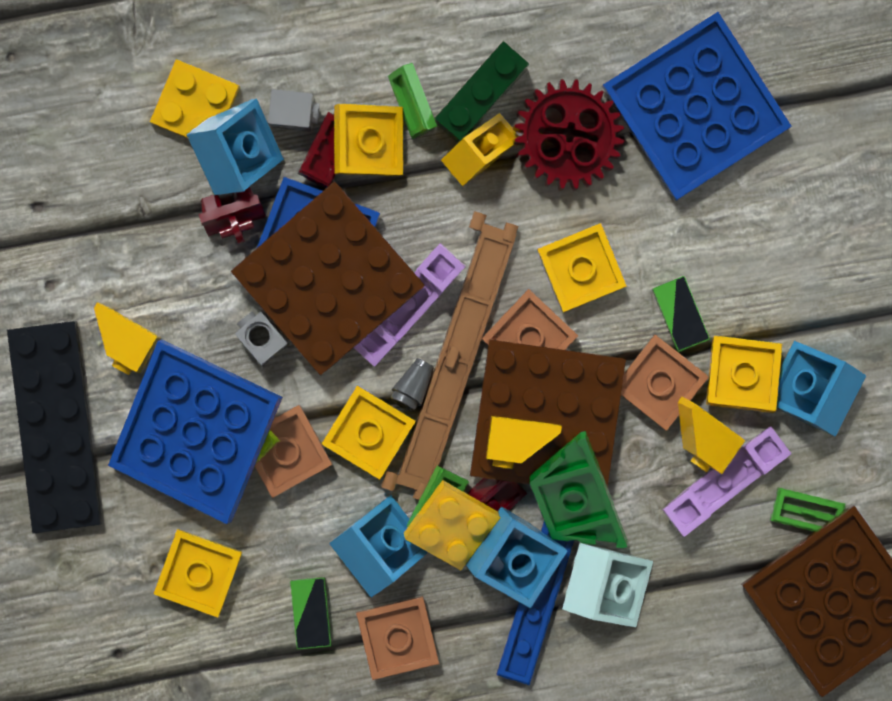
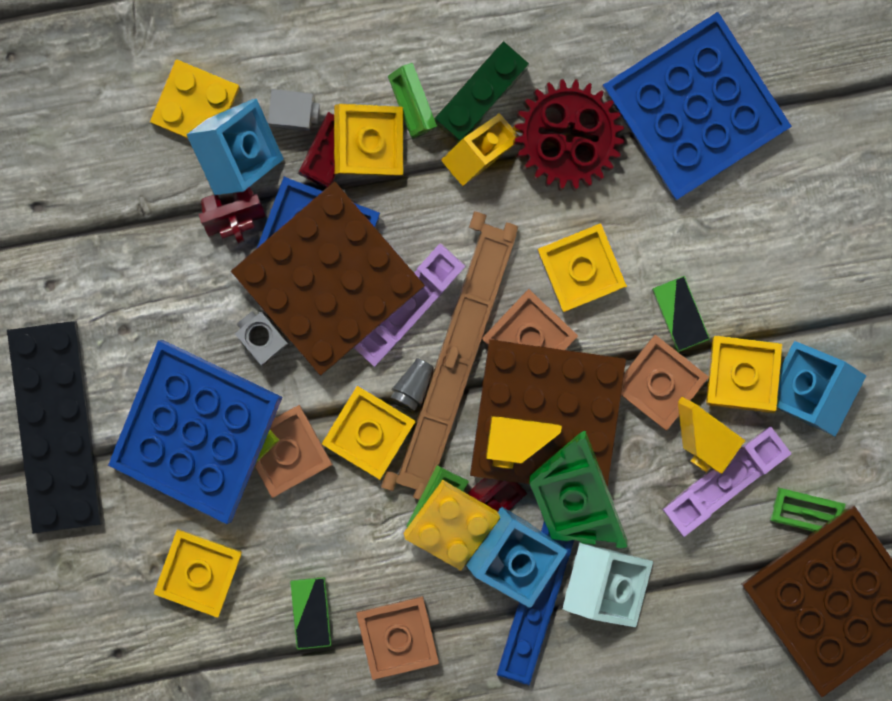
yellow slope [94,302,161,375] -> none
dark azure slope [329,495,428,598] -> none

